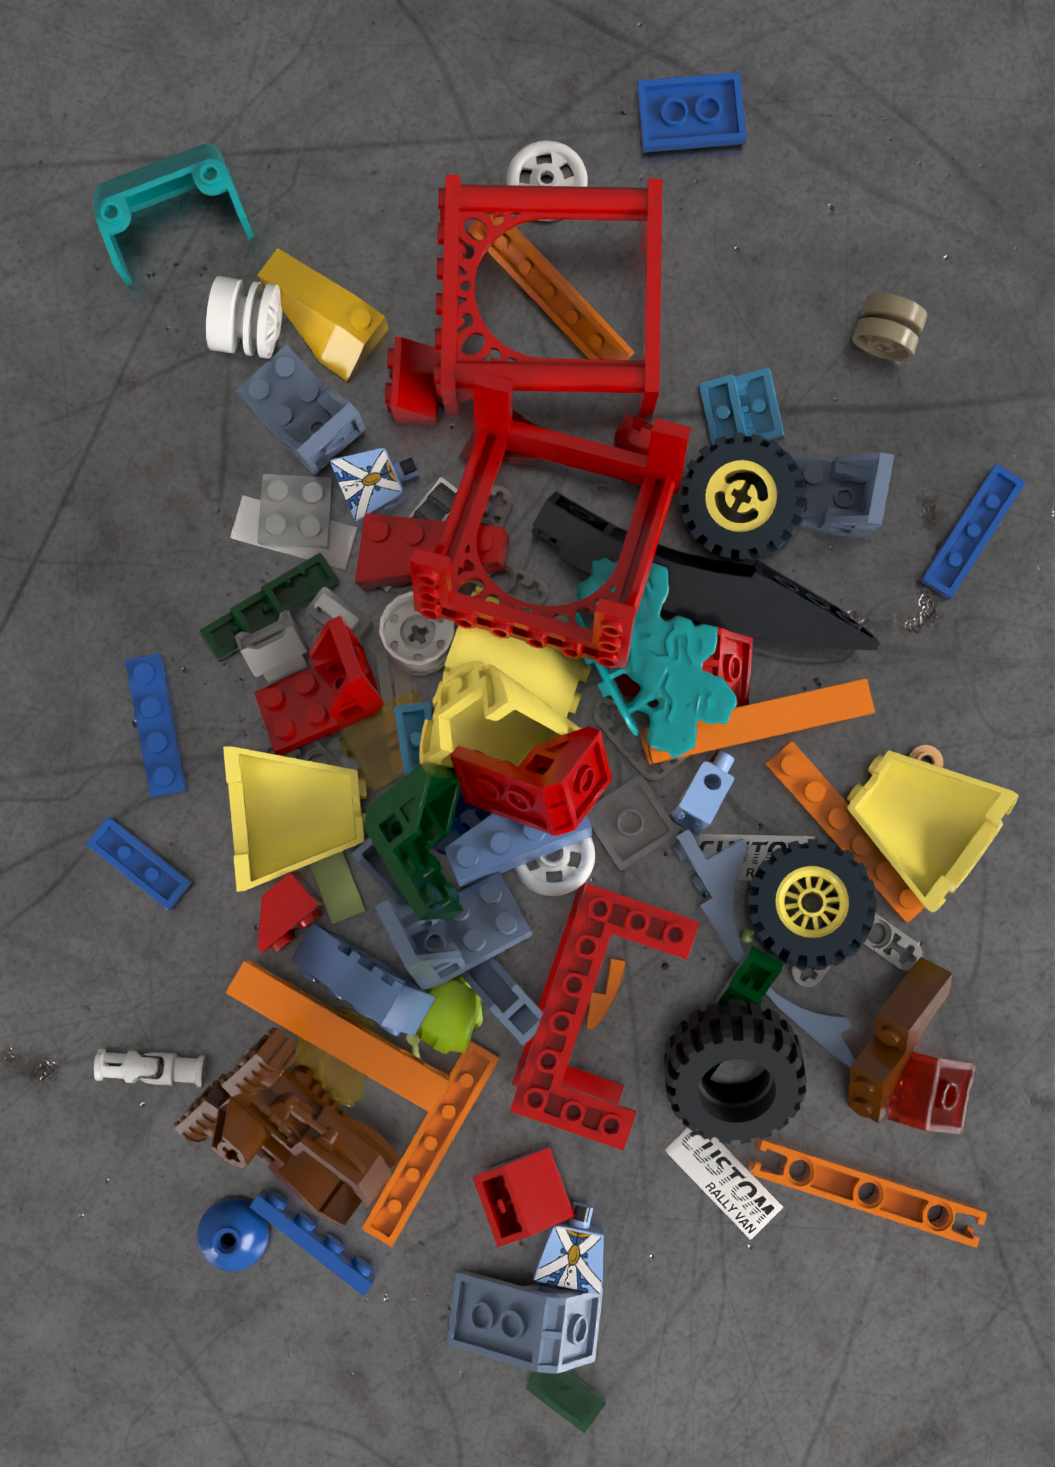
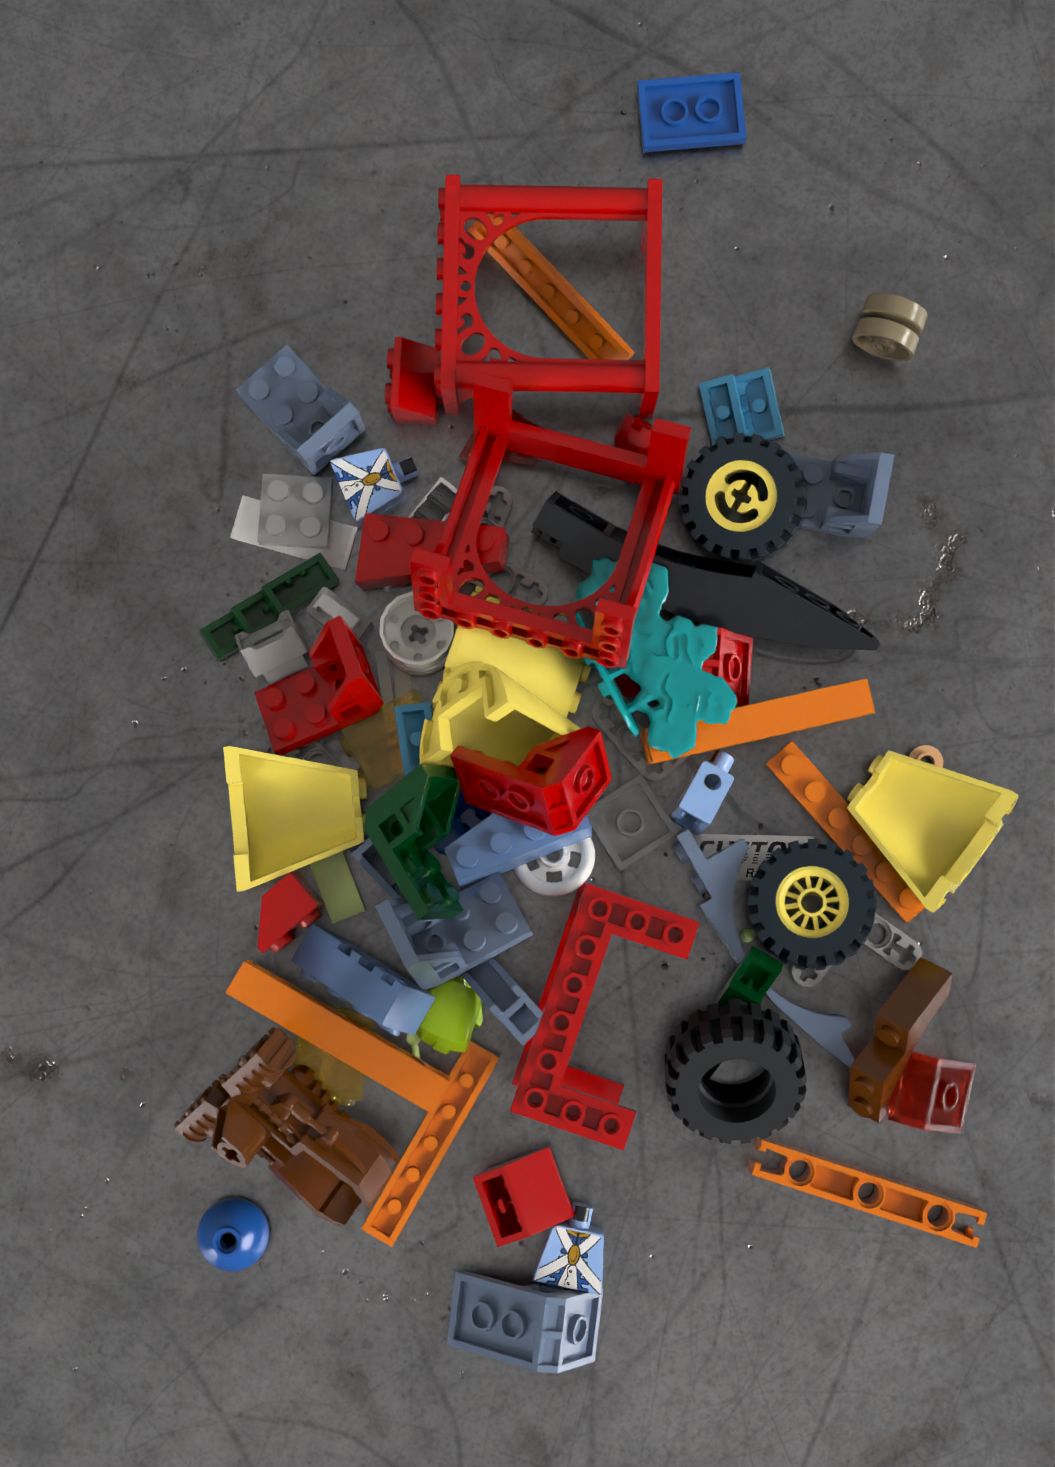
blue plate [85,817,193,910] -> none
teal windscreen [92,144,255,286] -> none
white piece [94,1048,207,1088] -> none
blue plate [125,653,187,798] -> none
white wheel [206,276,282,359] -> none
blue plate [249,1189,376,1296] -> none
yellow wedge [257,248,389,383] -> none
white plate [506,140,588,221] -> none
clear green plate [526,1371,606,1433] -> none
orange slope [585,957,626,1029] -> none
white sticker [665,1128,783,1240] -> none
blue plate [920,463,1026,600] -> none

